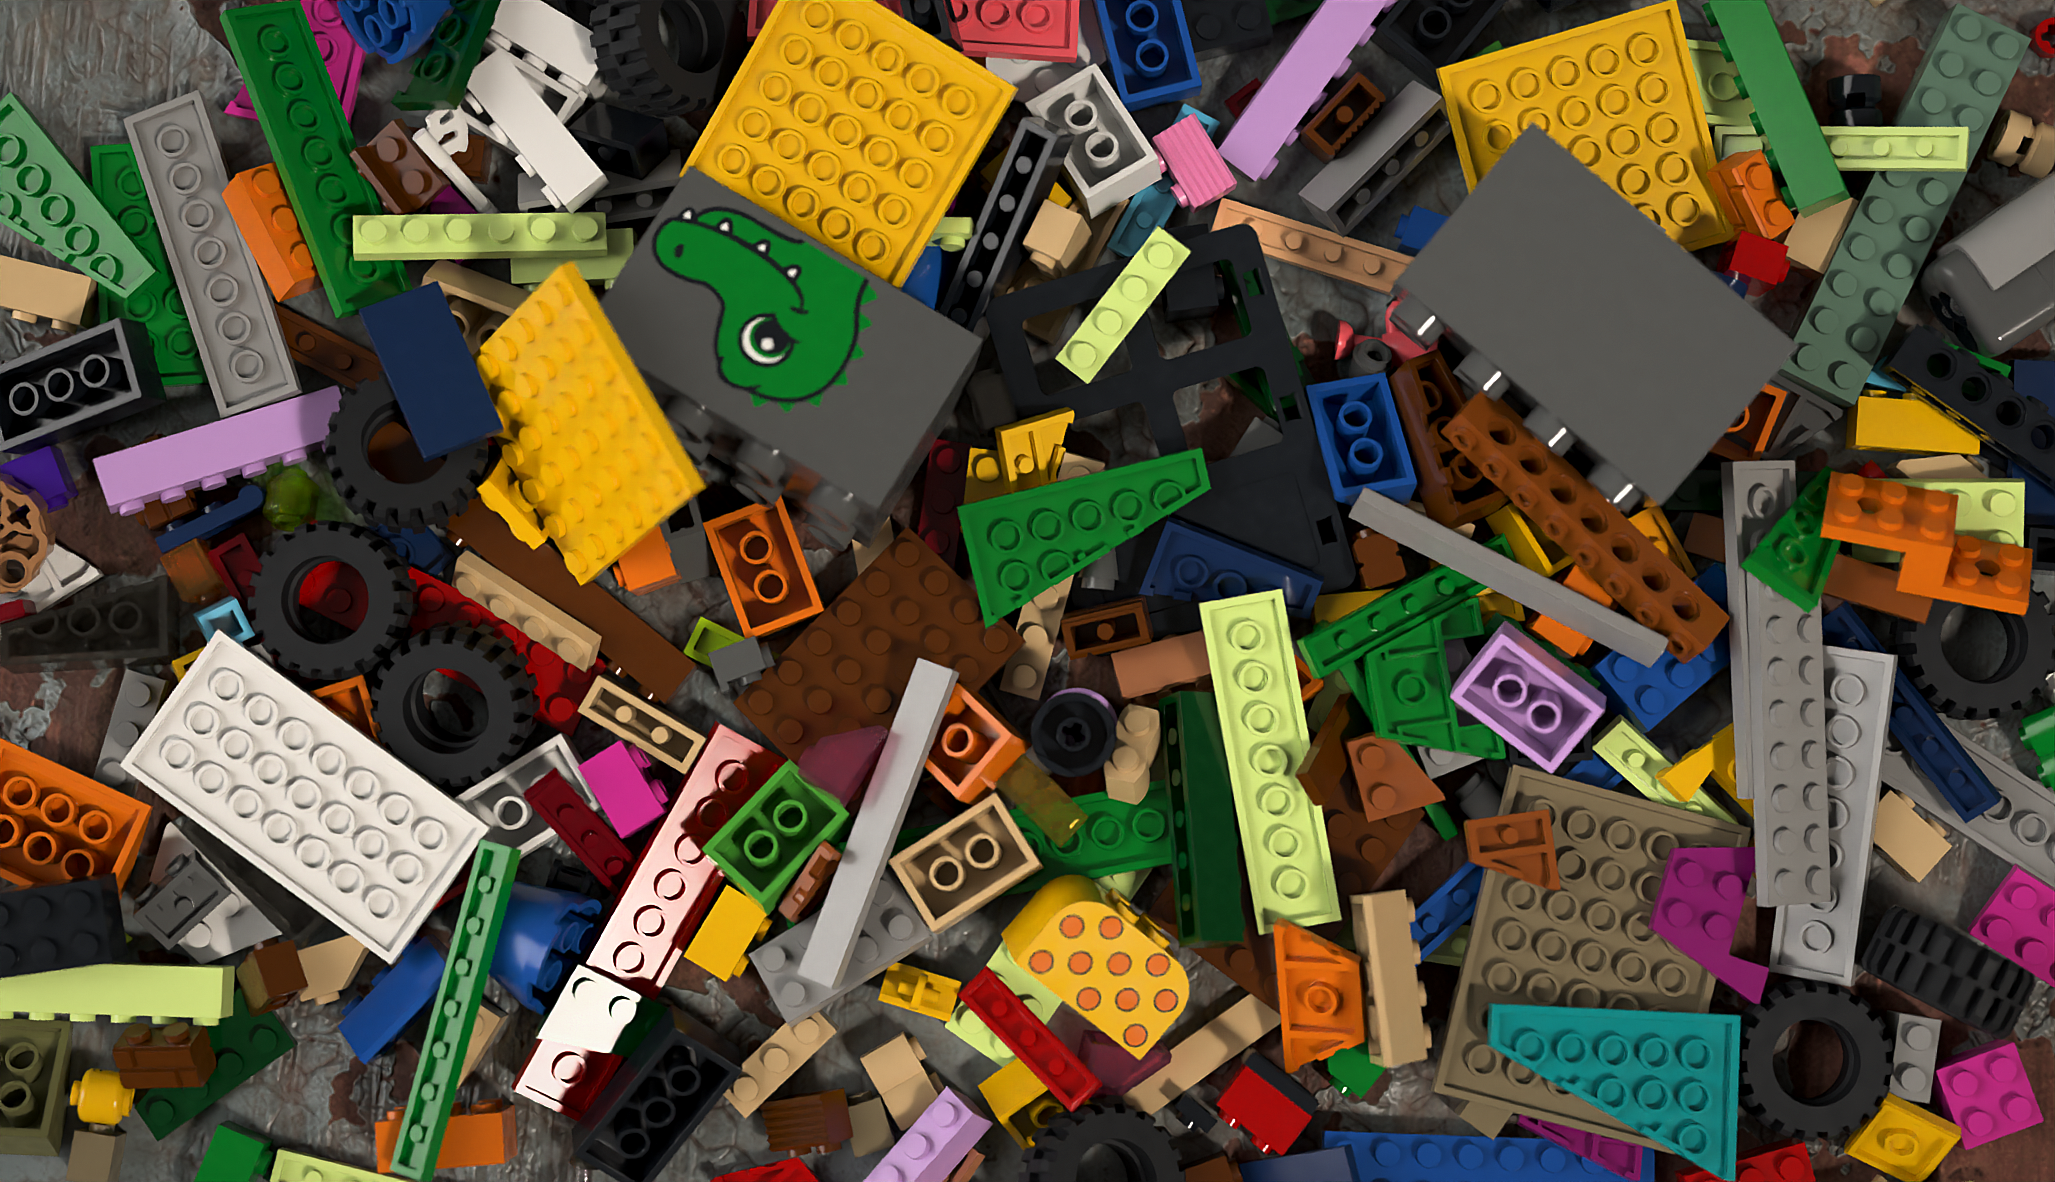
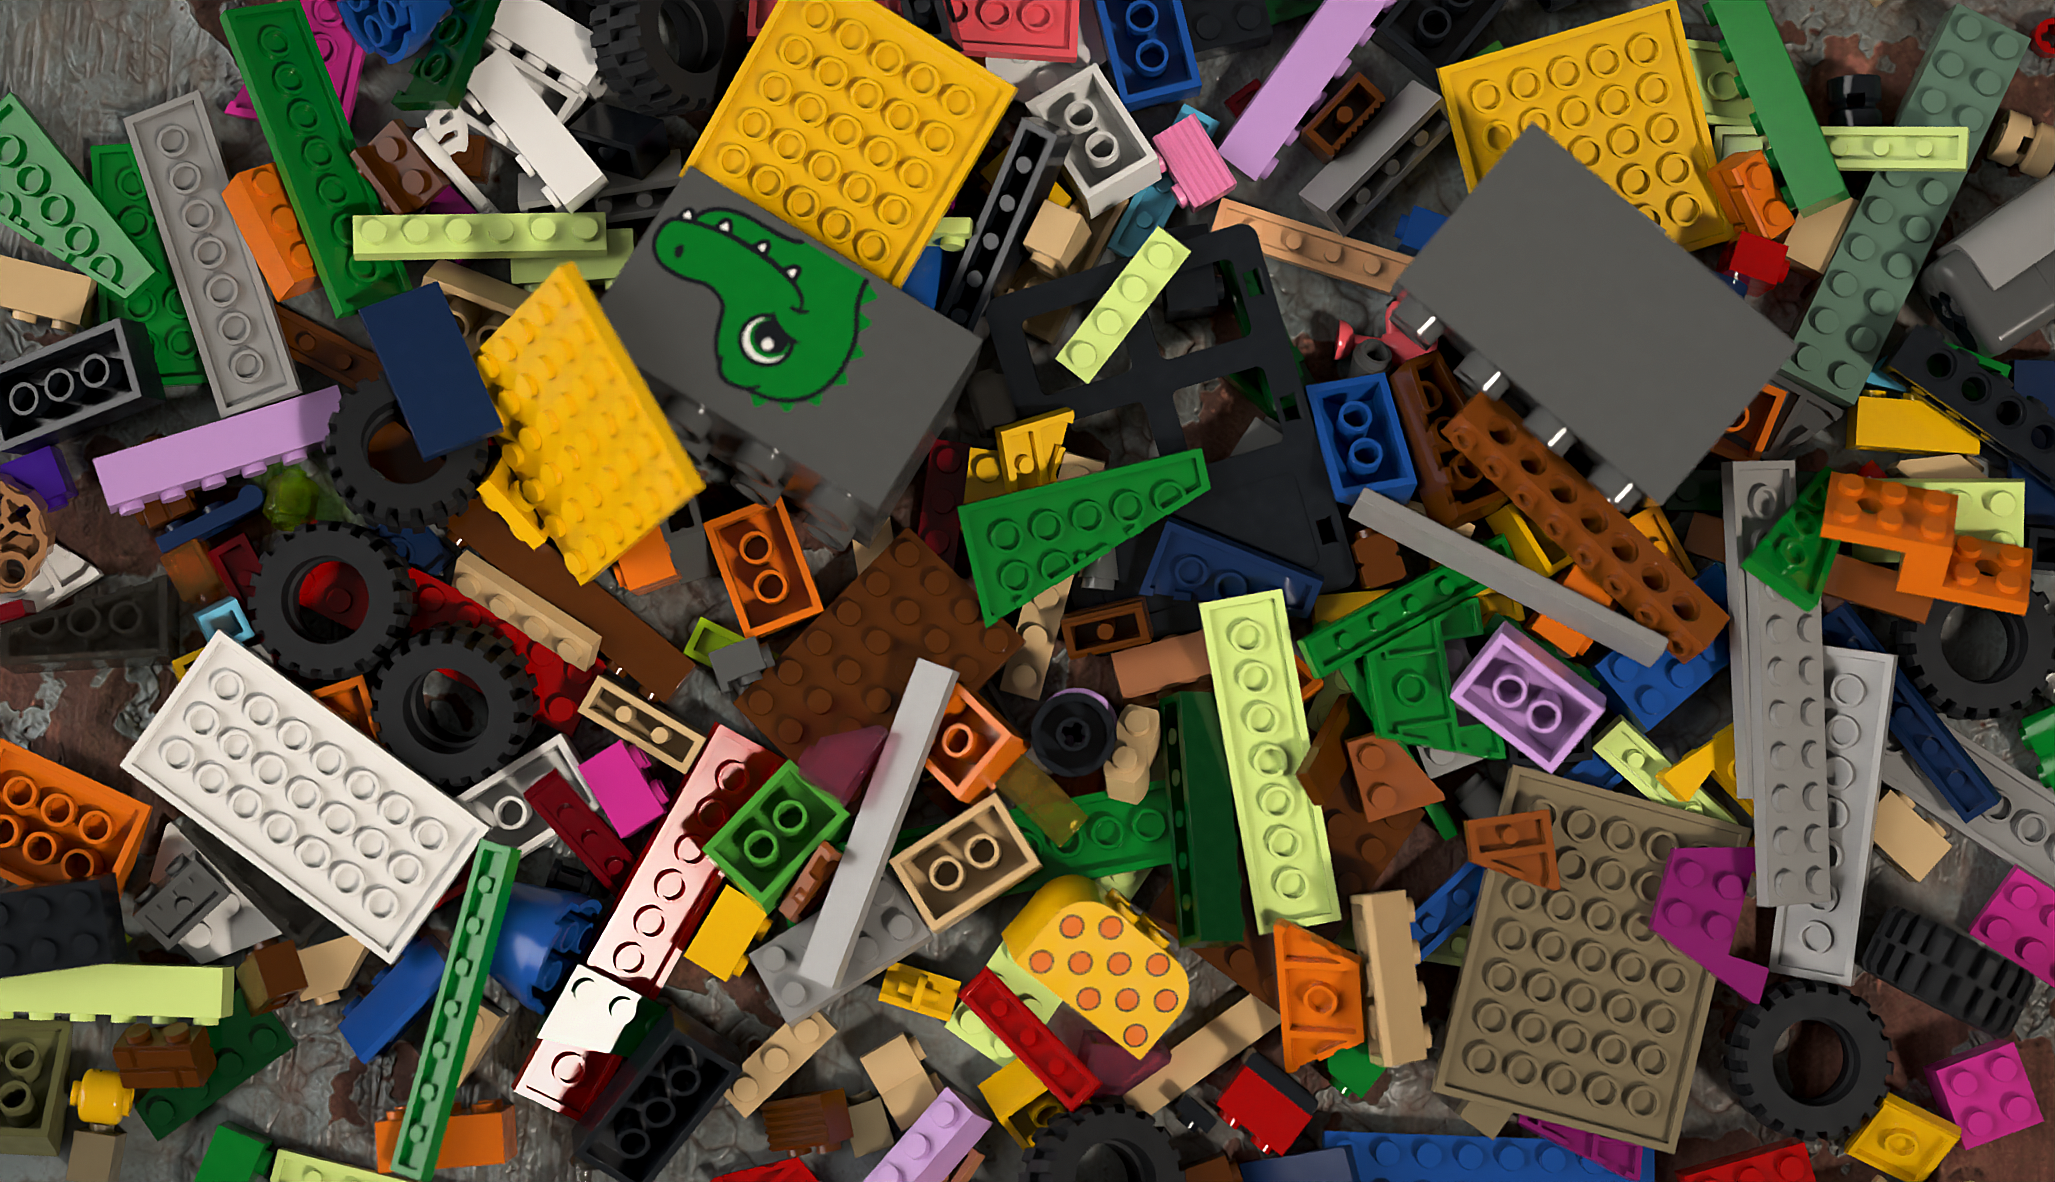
light grey plate [93,669,170,798] -> none
teal wing [1487,1003,1741,1181] -> none
light grey brick [1883,1010,1941,1103] -> none

